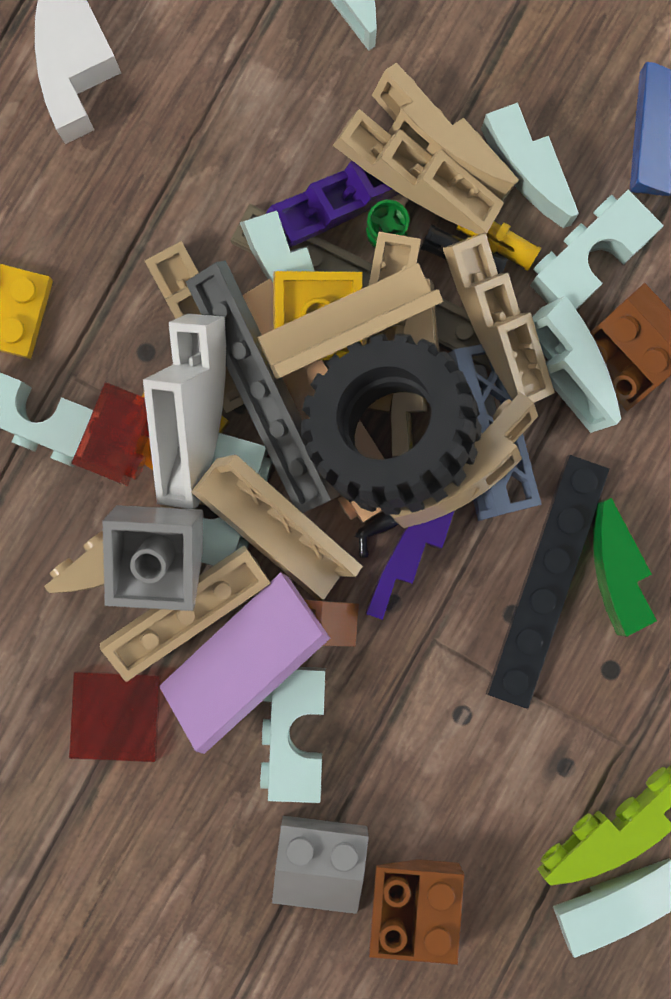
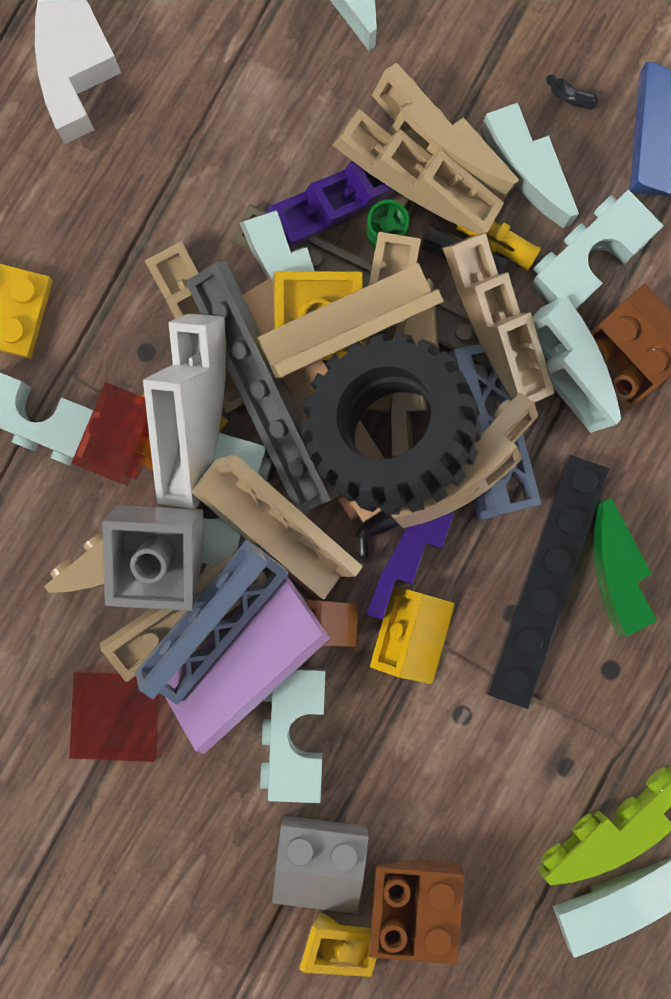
none -> sand blue fence [135,539,289,705]
none -> yellow slope [299,913,377,977]
none -> yellow panel [370,586,454,684]
none -> black piece [546,74,598,110]

